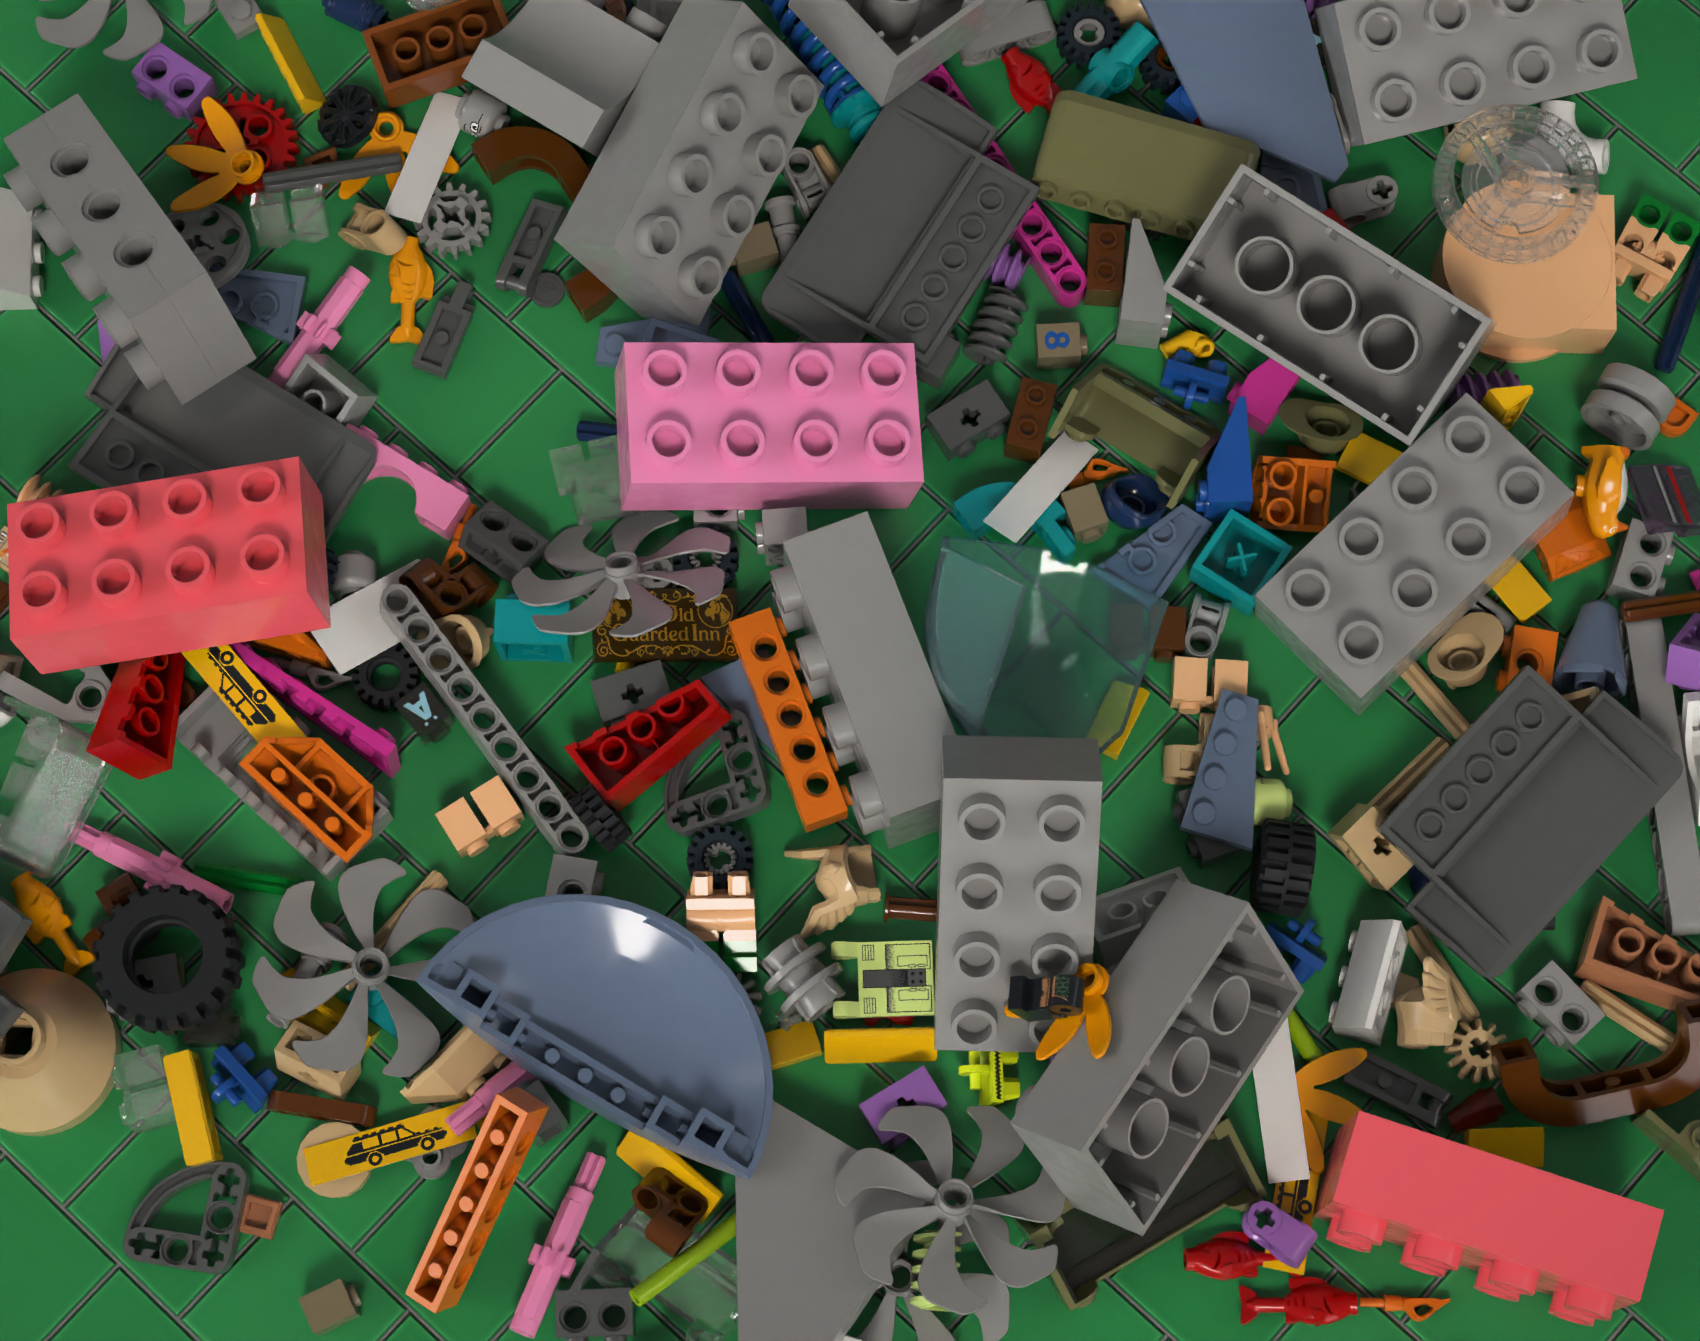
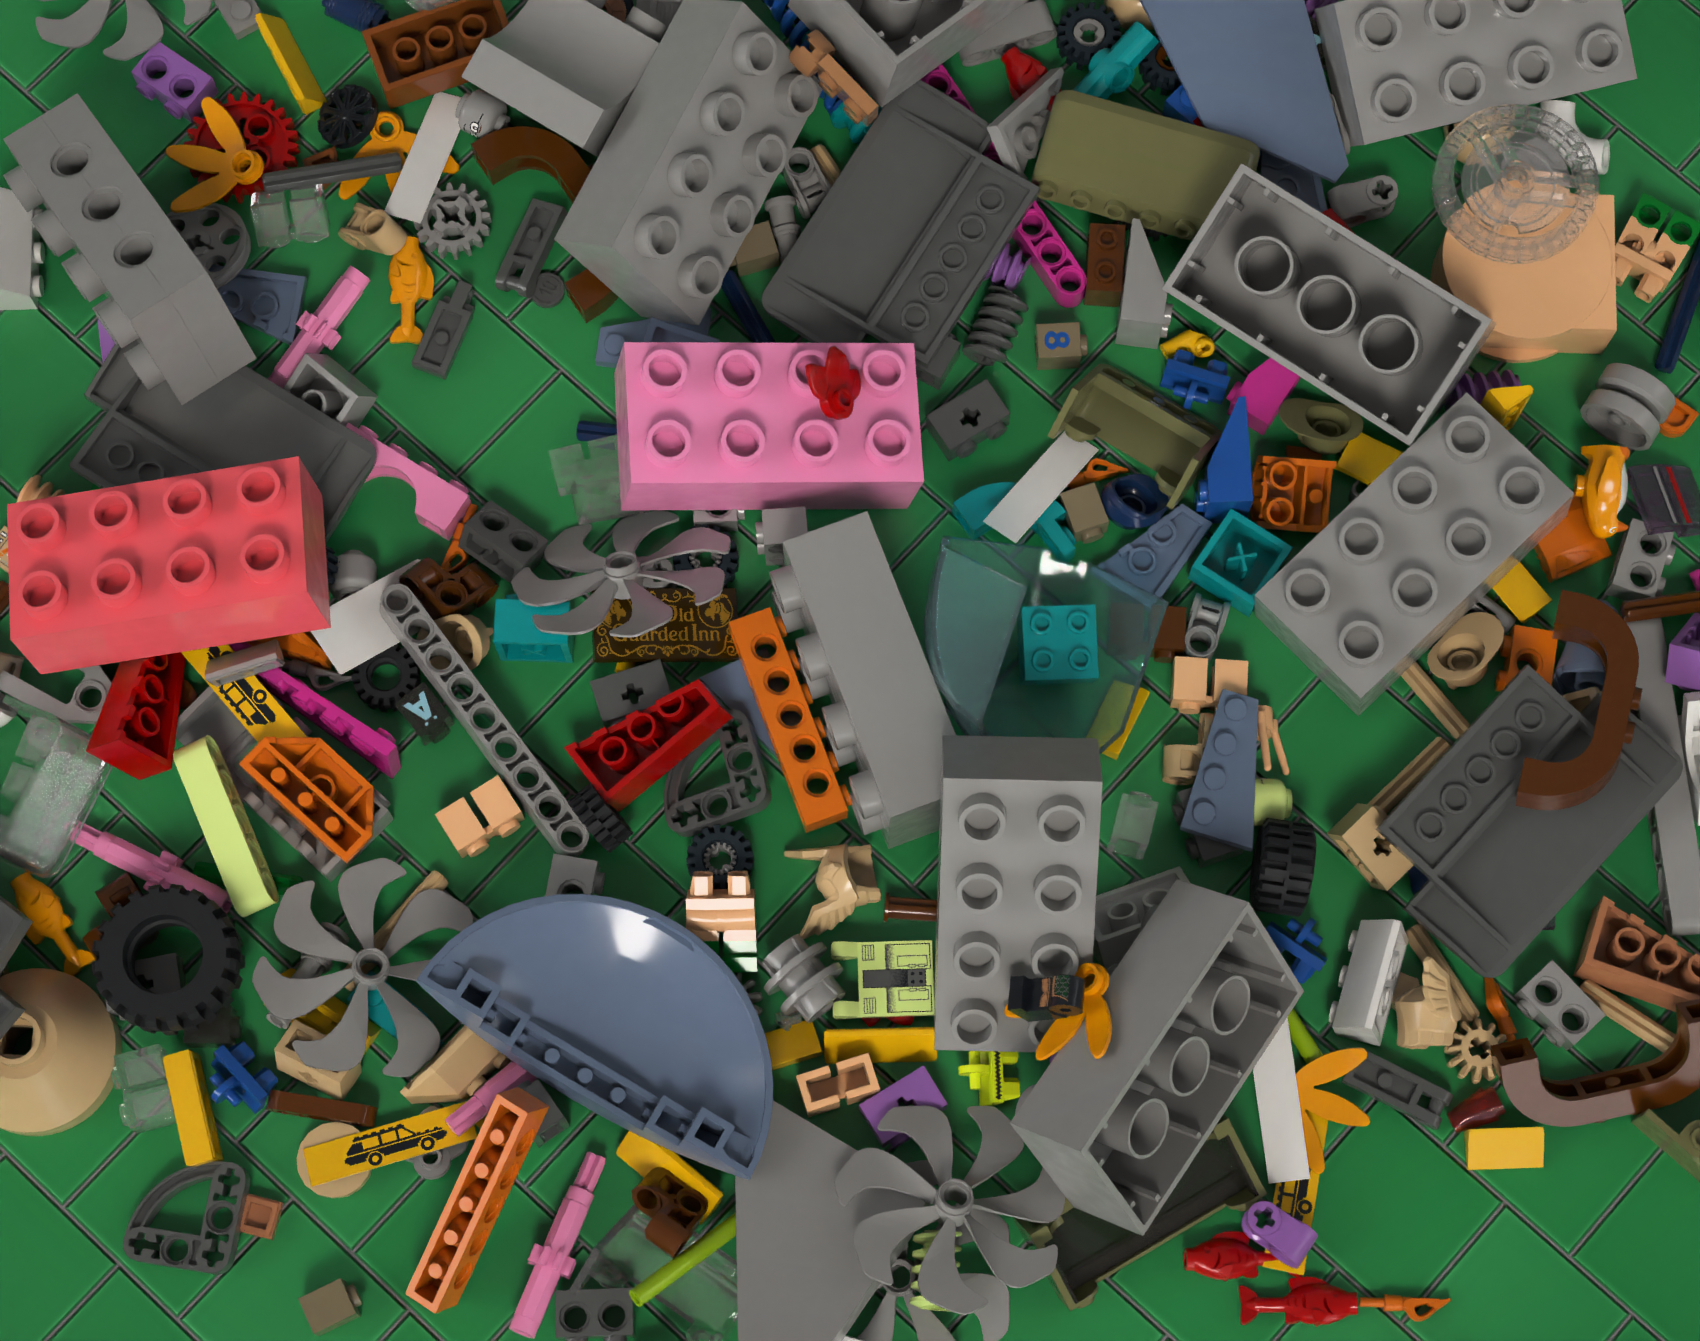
reddish brown brick [1003,377,1058,464] -> none
coral brick [1313,1110,1664,1327] -> none
none -> yellowish green beam [173,735,279,917]
none -> light grey slope [205,639,285,687]
none -> medium nougat plate [789,29,879,127]
none -> light nougat piece [796,1053,880,1118]
none -> red plate [805,346,861,420]
none -> light grey wing [987,67,1064,180]
none -> teal brick [1017,604,1099,685]
none -> clear piece [1106,791,1159,860]
none -> orange hand [1484,977,1518,1042]
none -> reddish brown arch [1516,590,1643,810]

